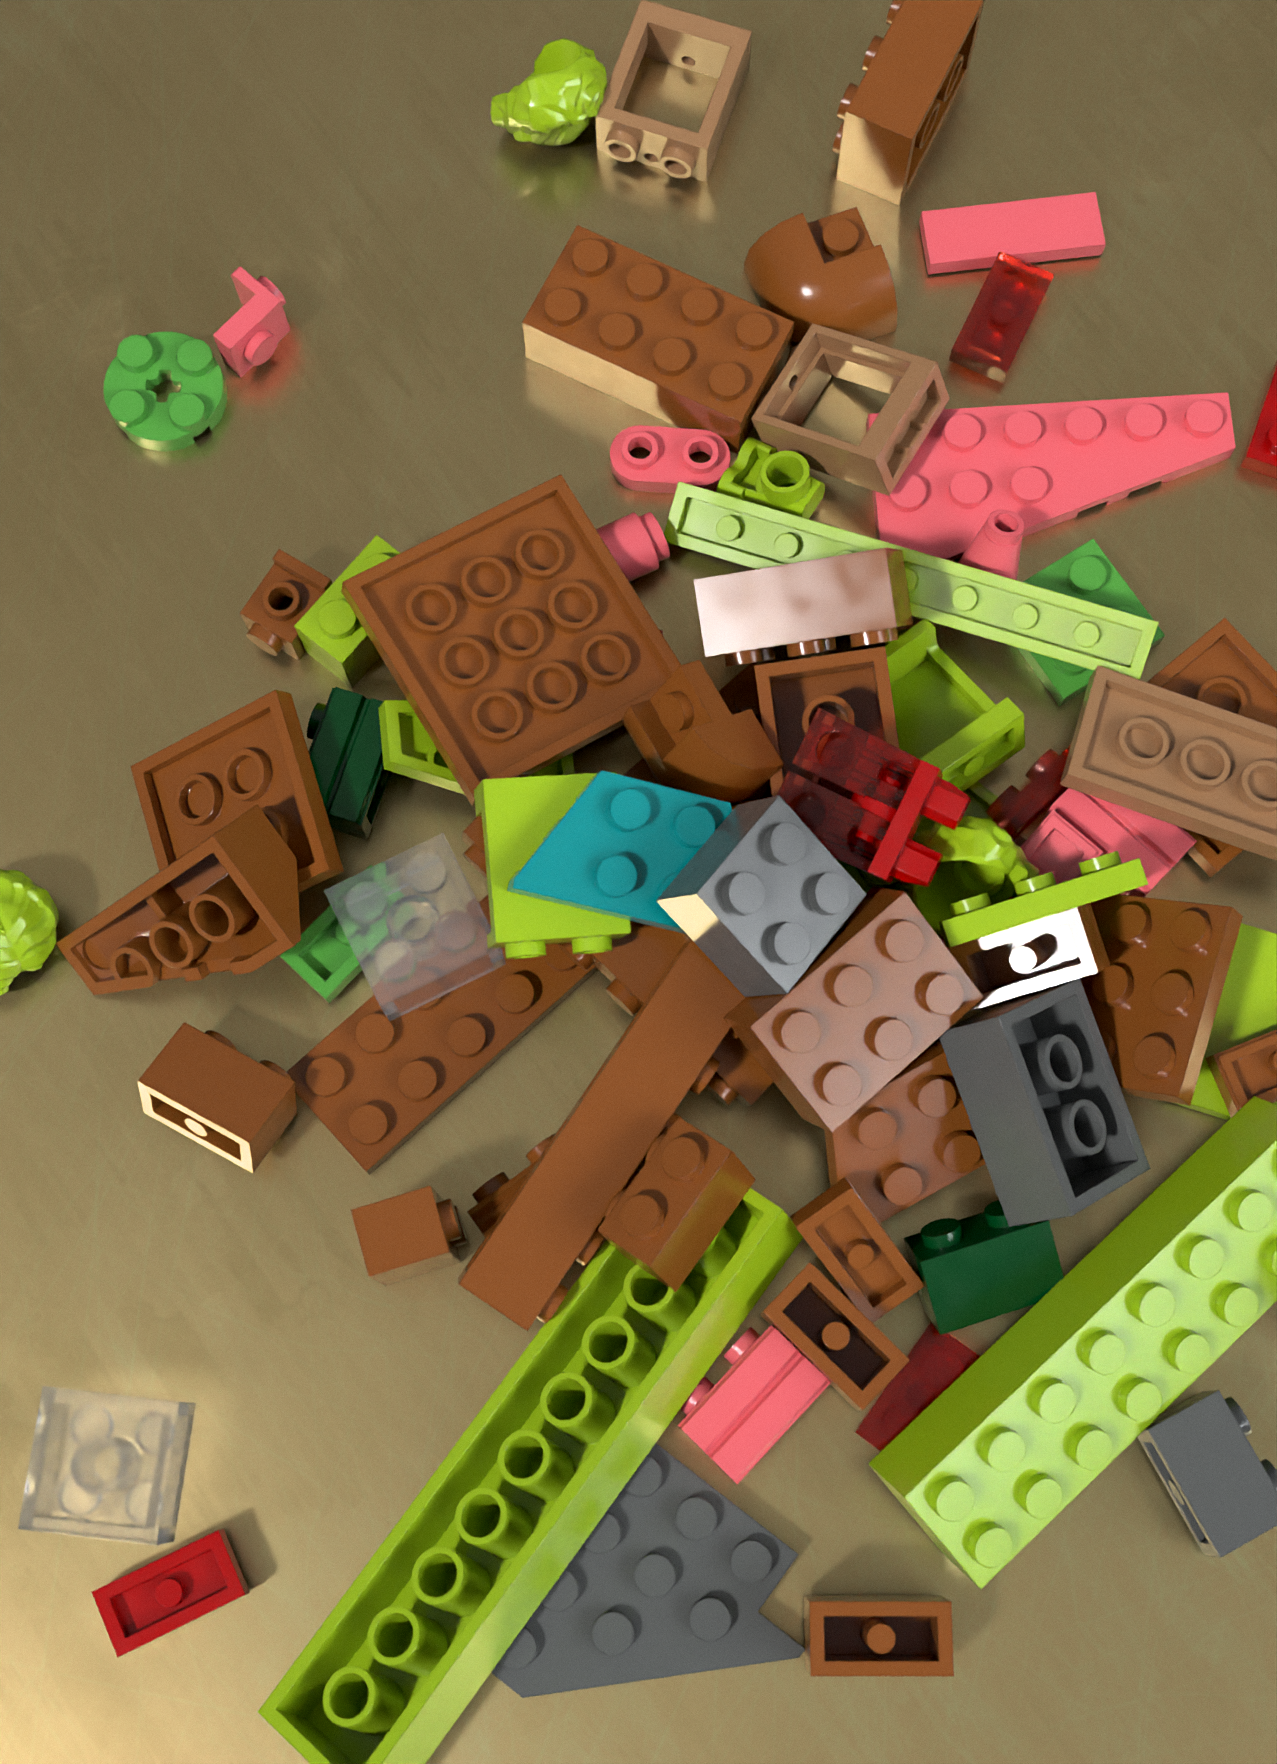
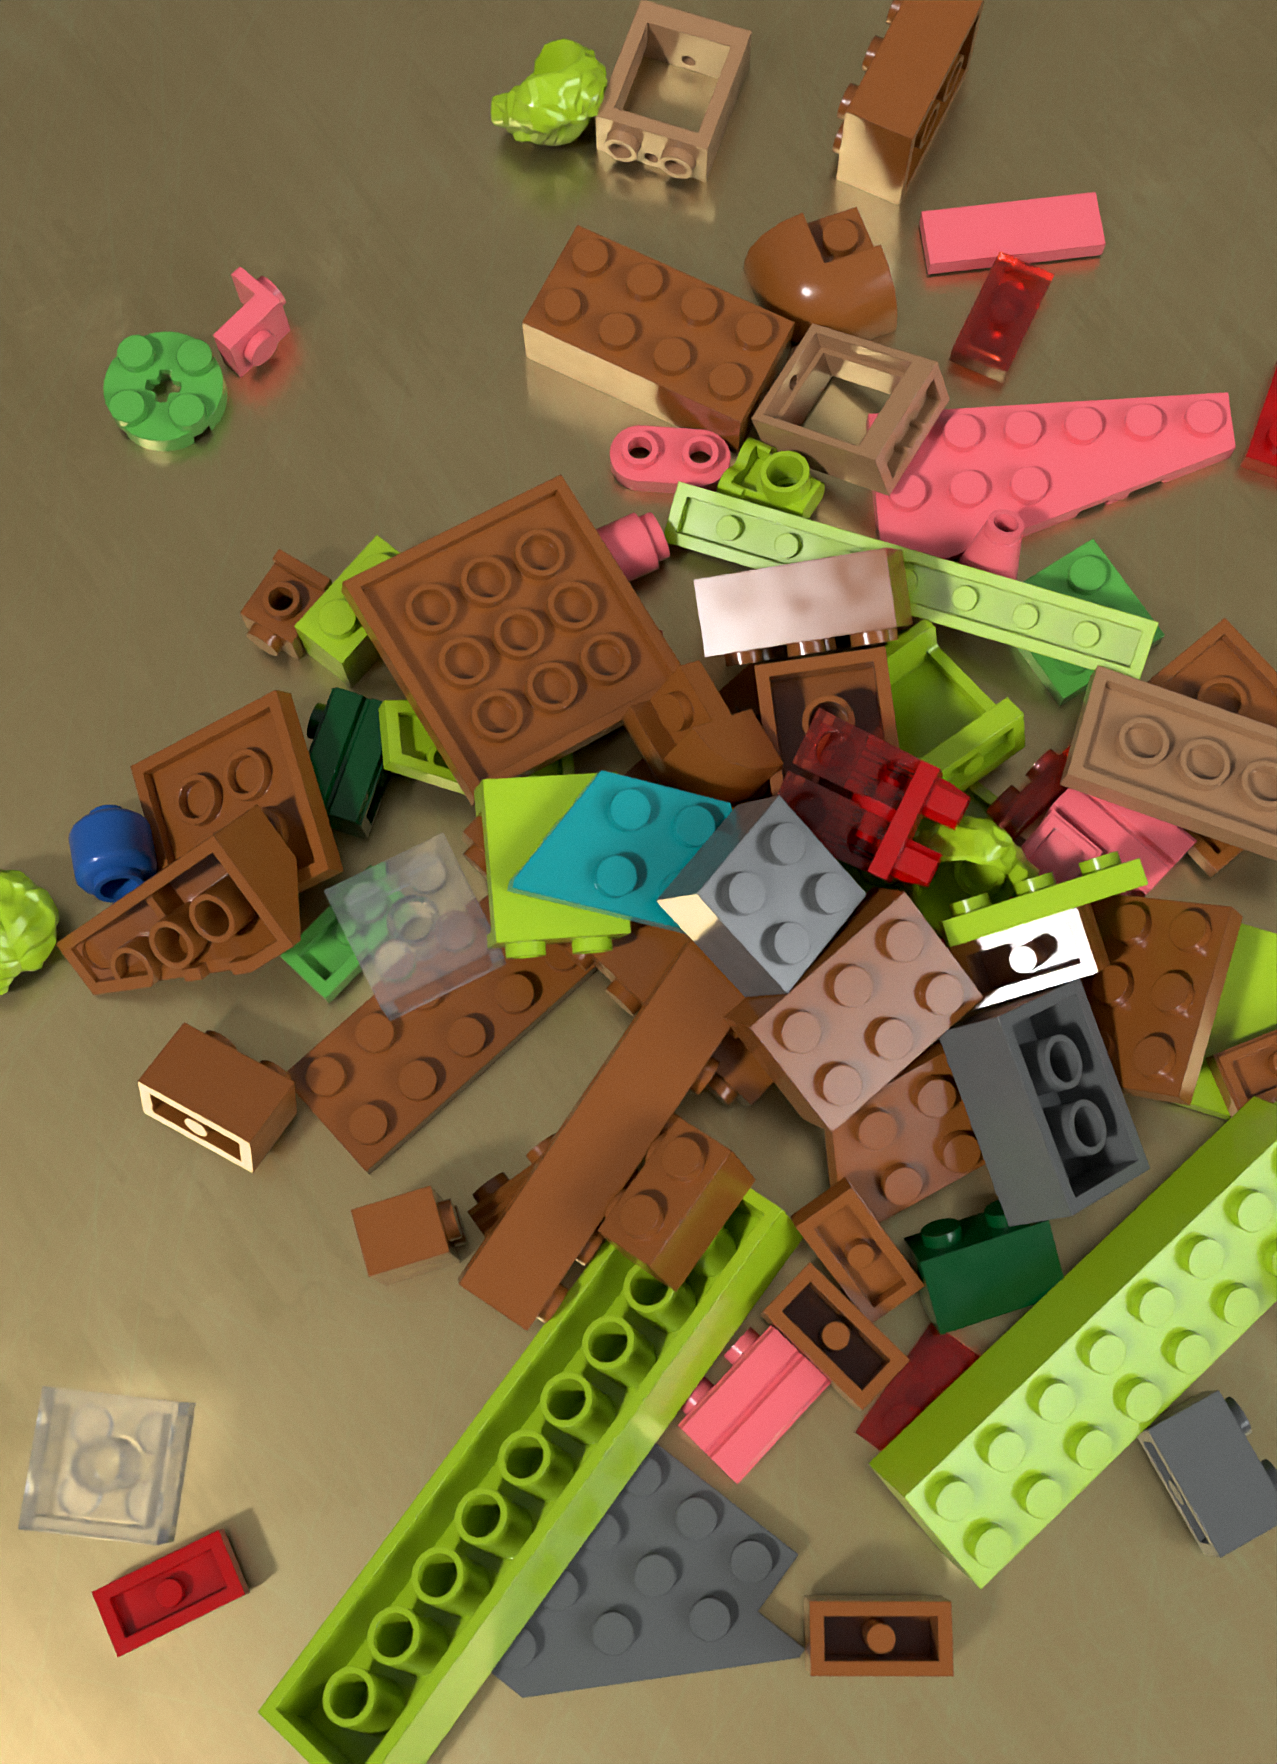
none -> blue head [68,805,158,903]

